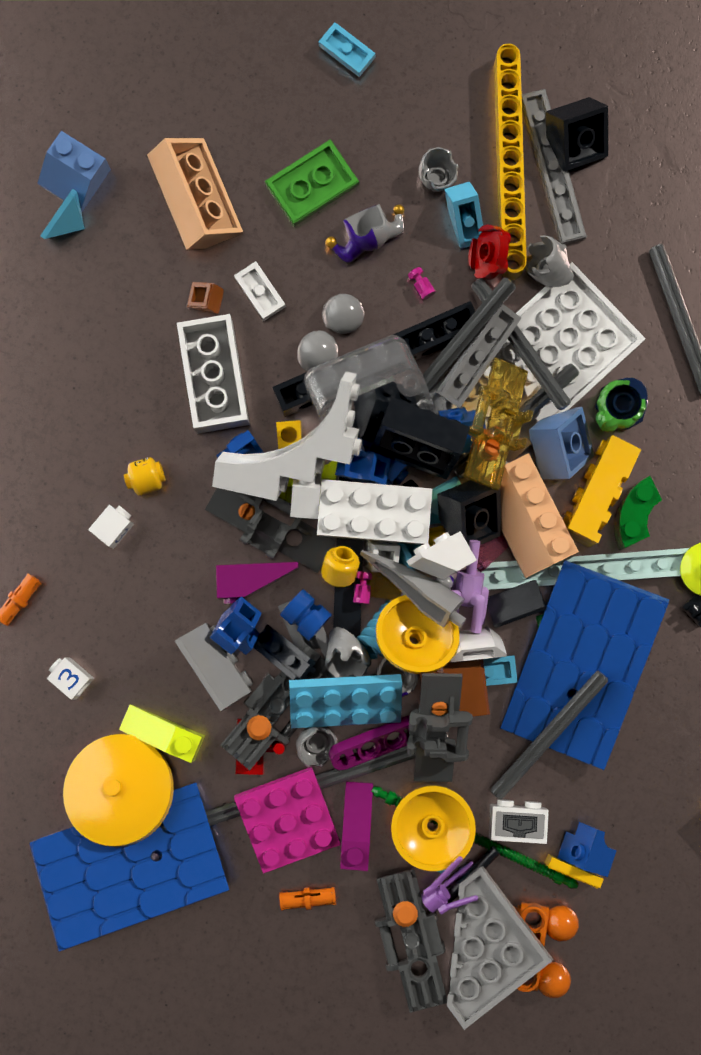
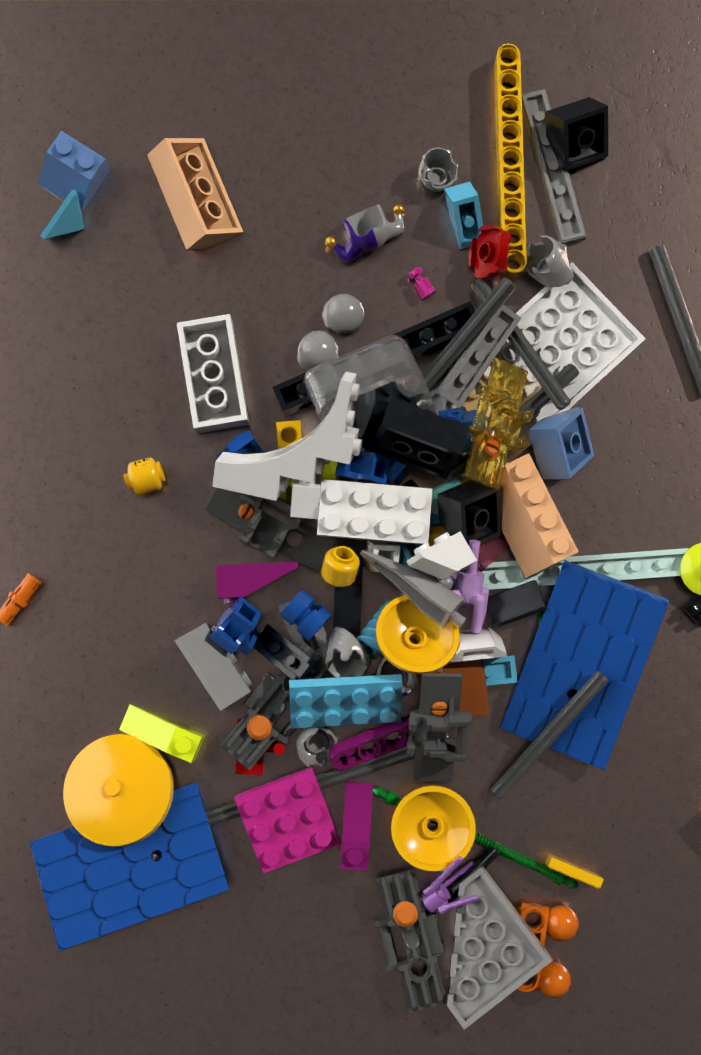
white brick [47,657,95,700] -> none
white brick [88,505,134,549] -> none
dark orange slope [187,282,224,314] -> none
white plate [234,261,286,321] -> none
bright green tile [265,139,359,226] -> none
orange pin [279,887,336,911] -> none
medium azure plate [318,22,376,77] -> none
dark pink piece [353,571,372,604] -> none
clear yellow brick [367,571,401,601] -> none
brick [488,799,549,844] -> none
blue brick [557,822,617,877] -> none
yellow wedge [562,435,641,548] -> none
piece [595,377,648,432] -> none
green brick [614,476,662,550] -> none

